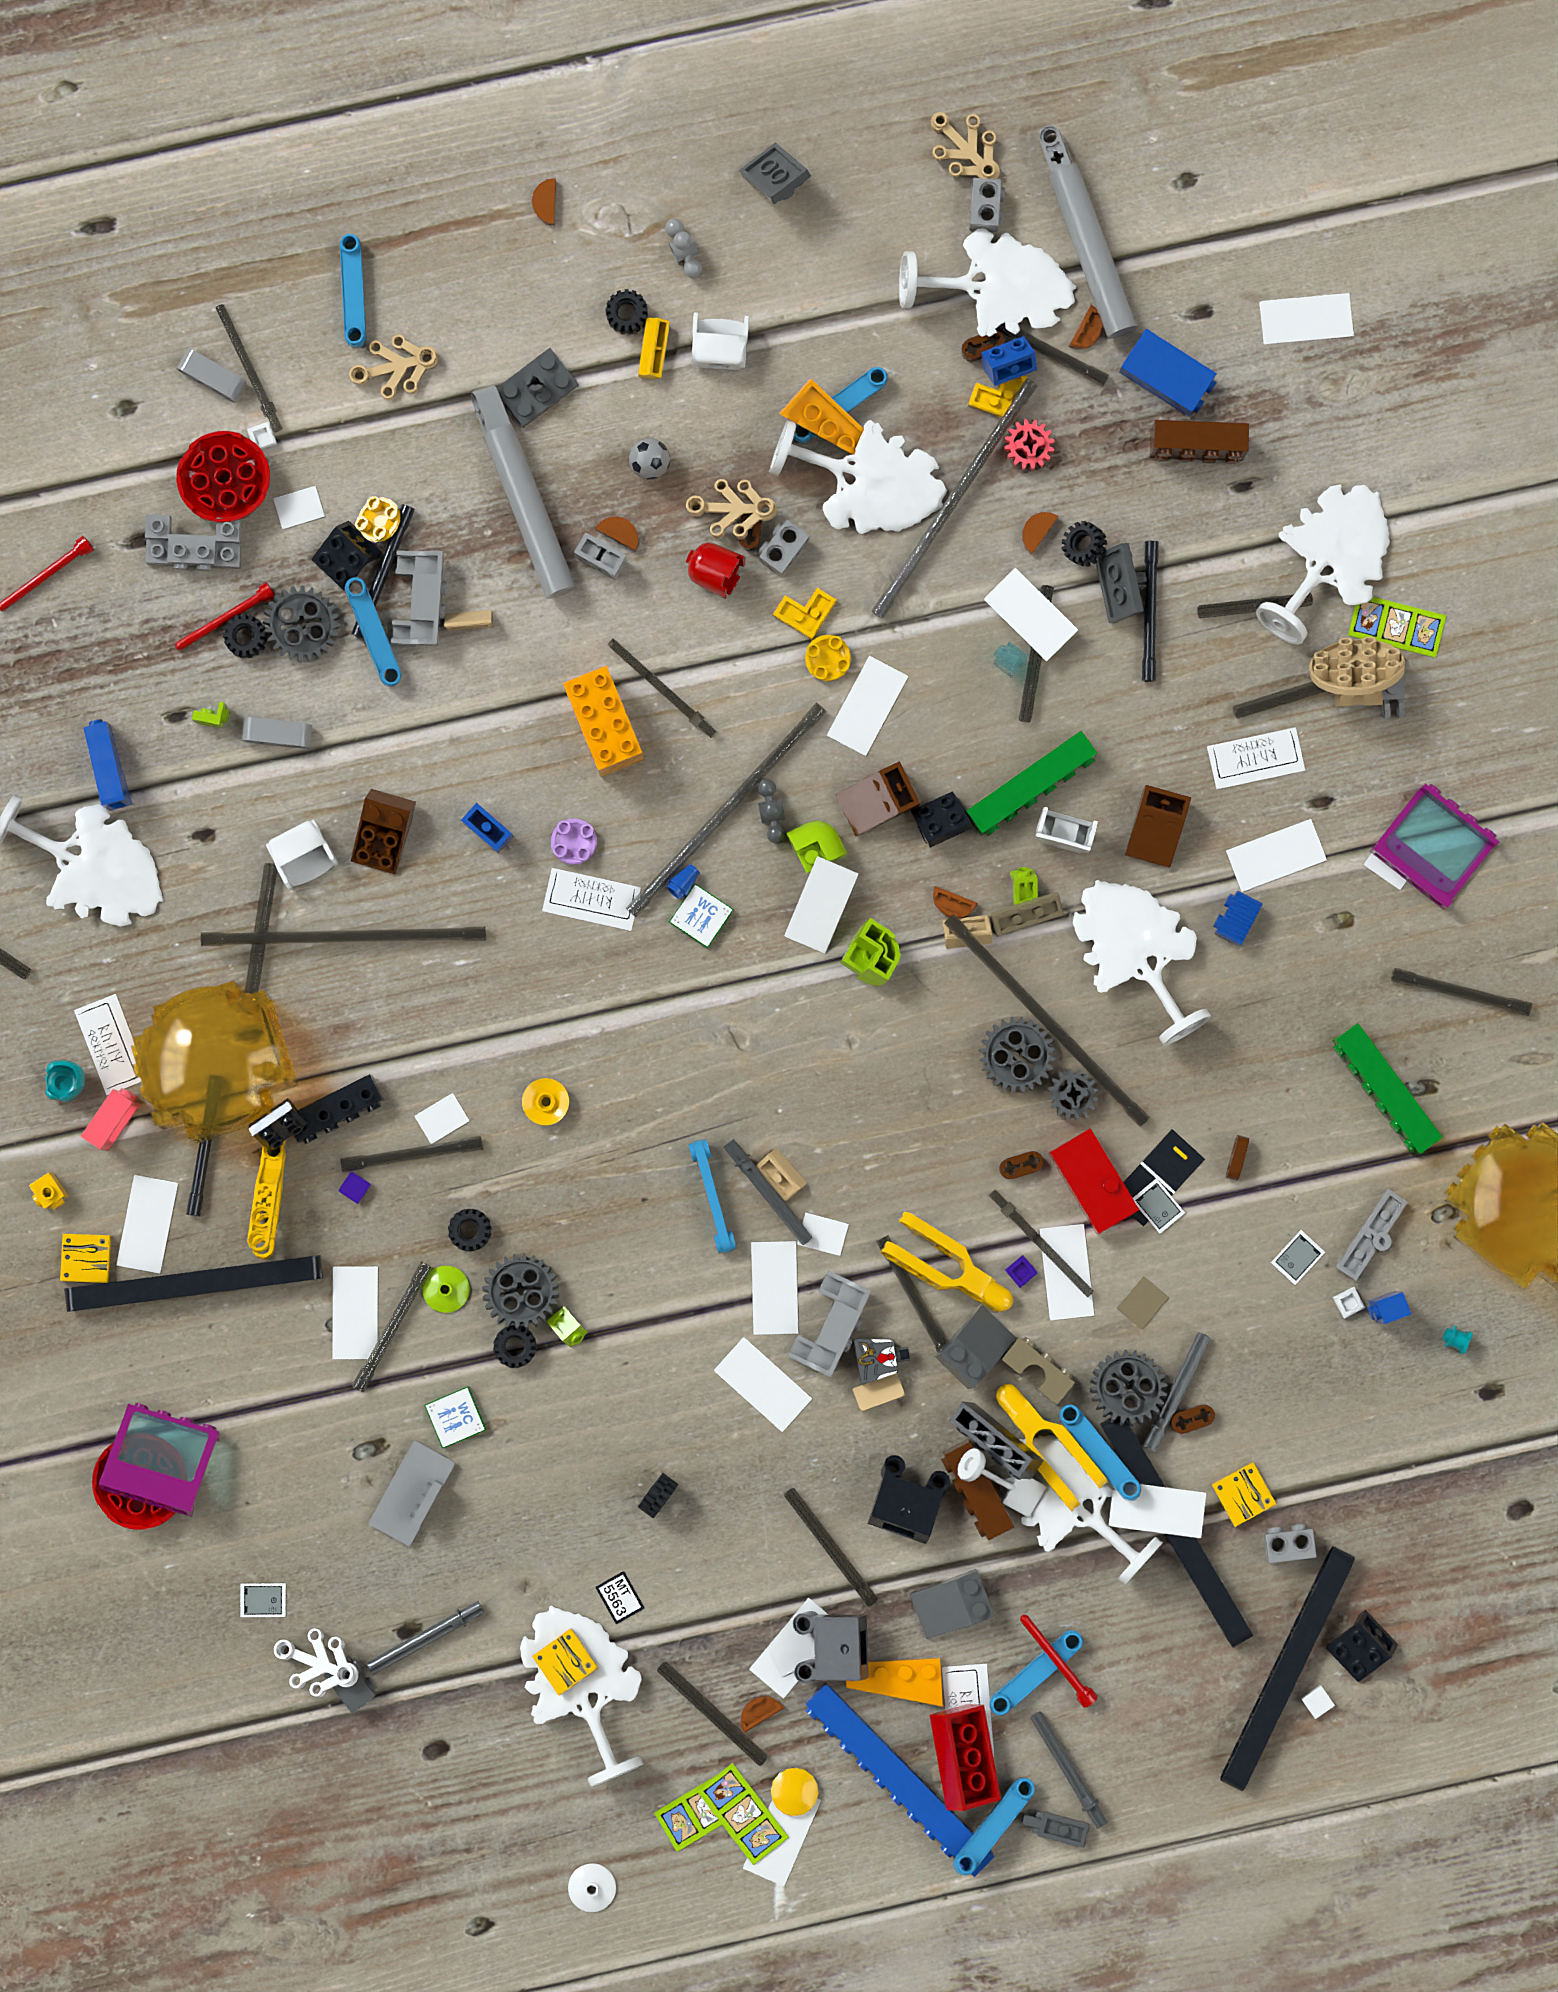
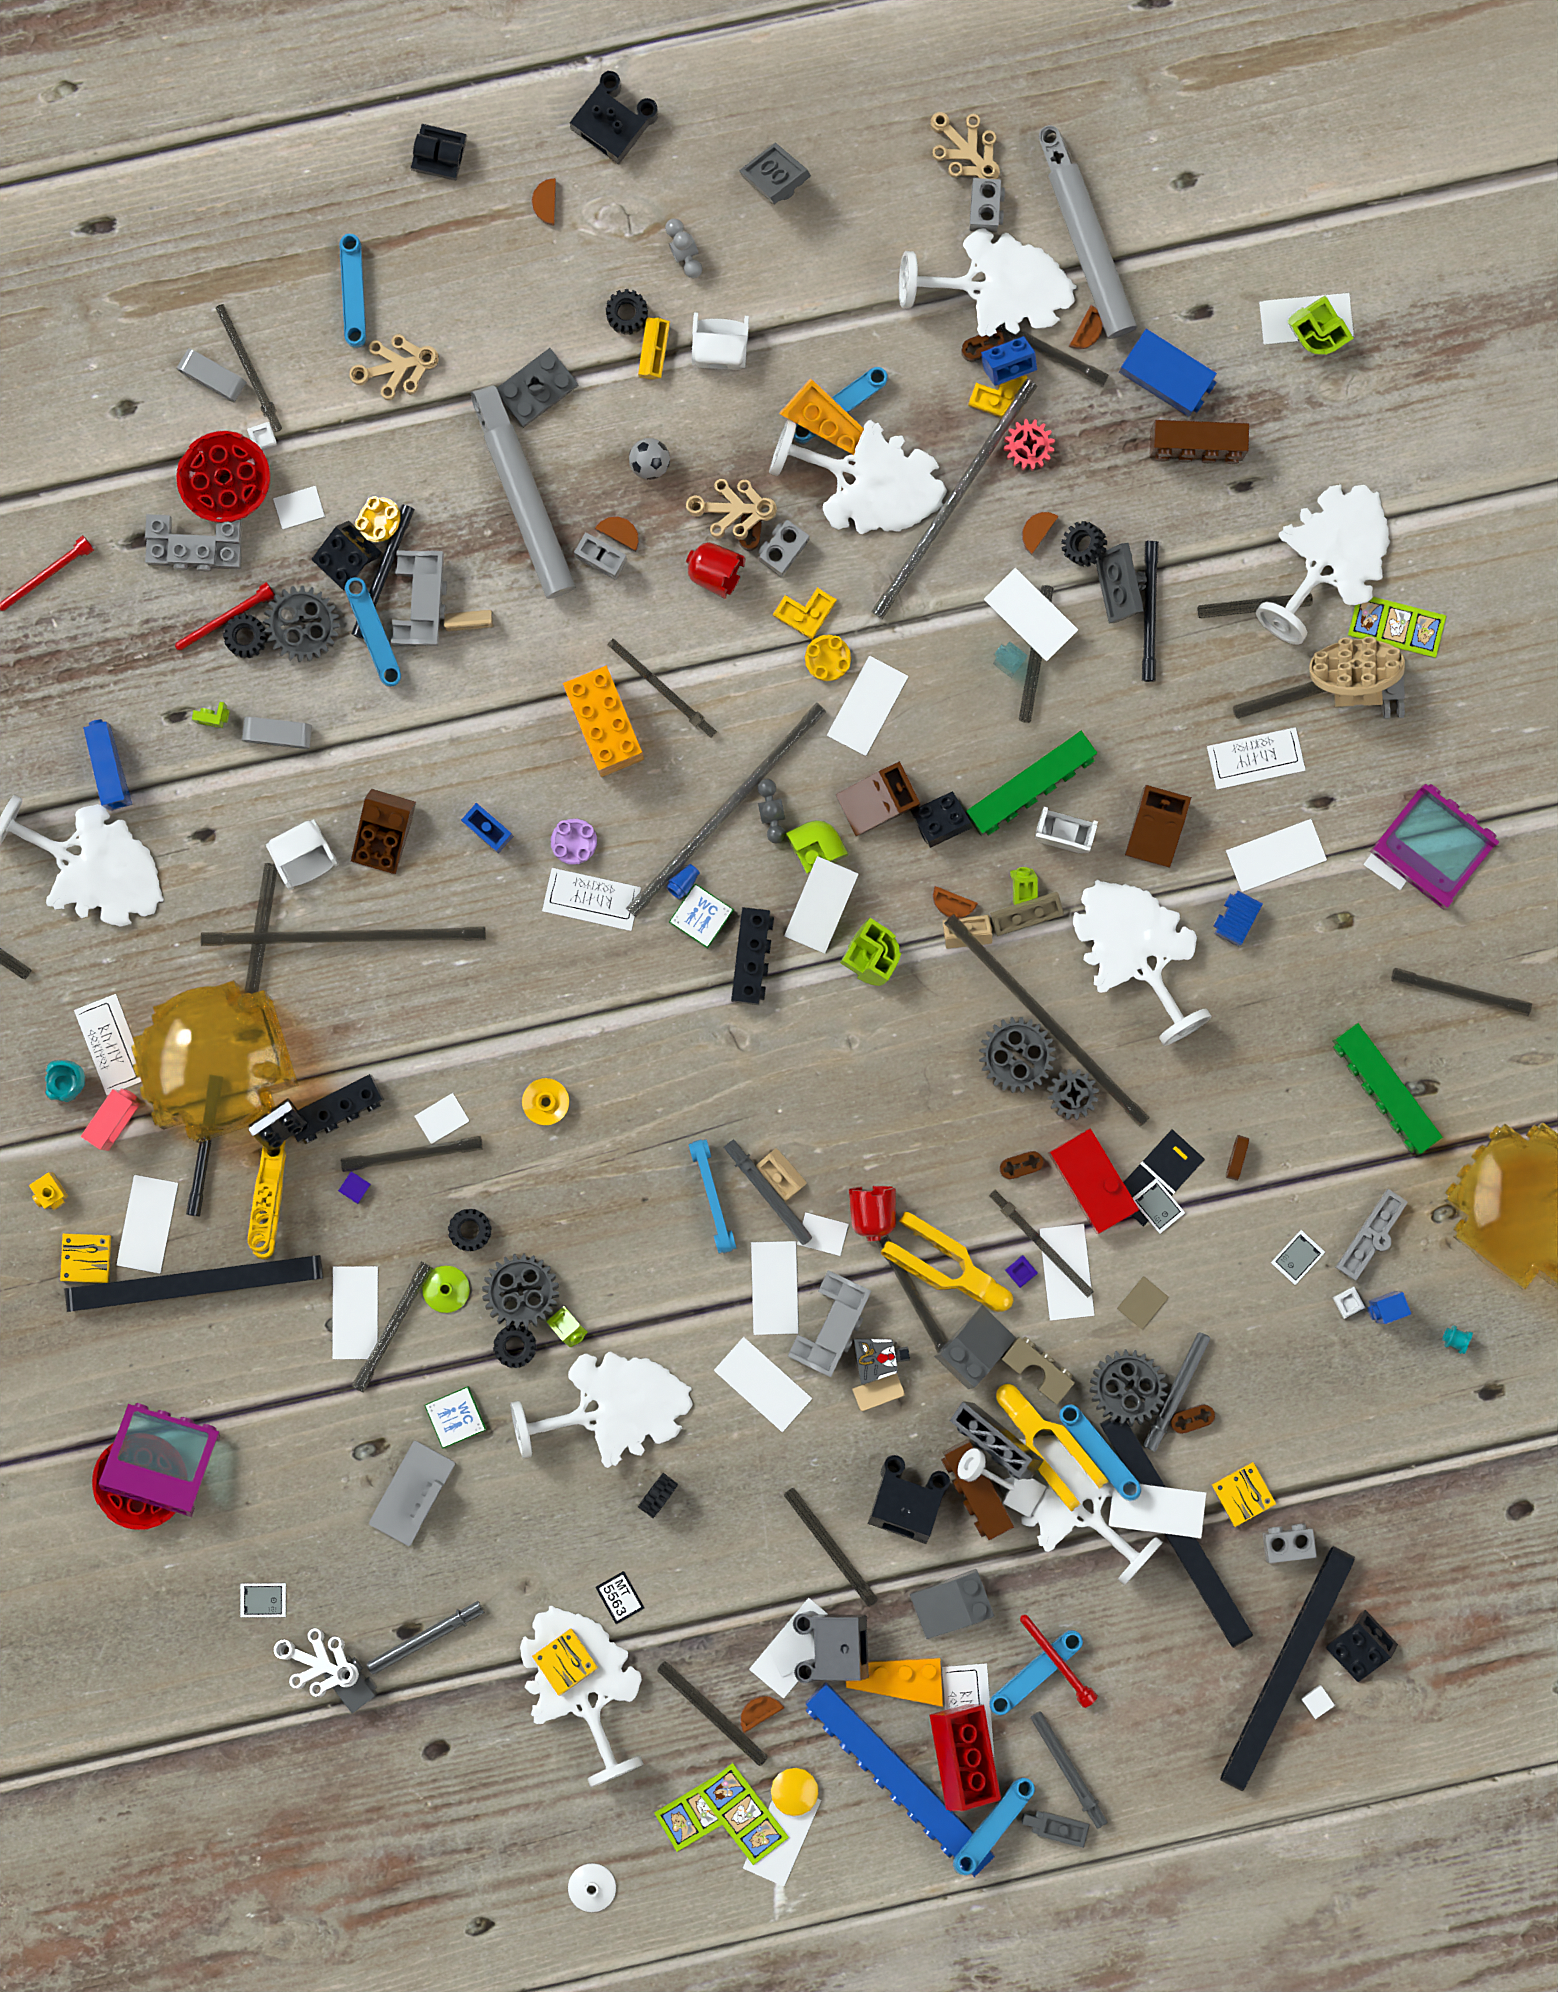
none -> black plate [411,124,467,181]
none -> white plant [510,1352,693,1468]
none -> black piece [569,71,658,165]
none -> black brick [731,907,774,1005]
none -> red cylinder [849,1186,896,1241]
none -> lime brick [1287,295,1354,355]

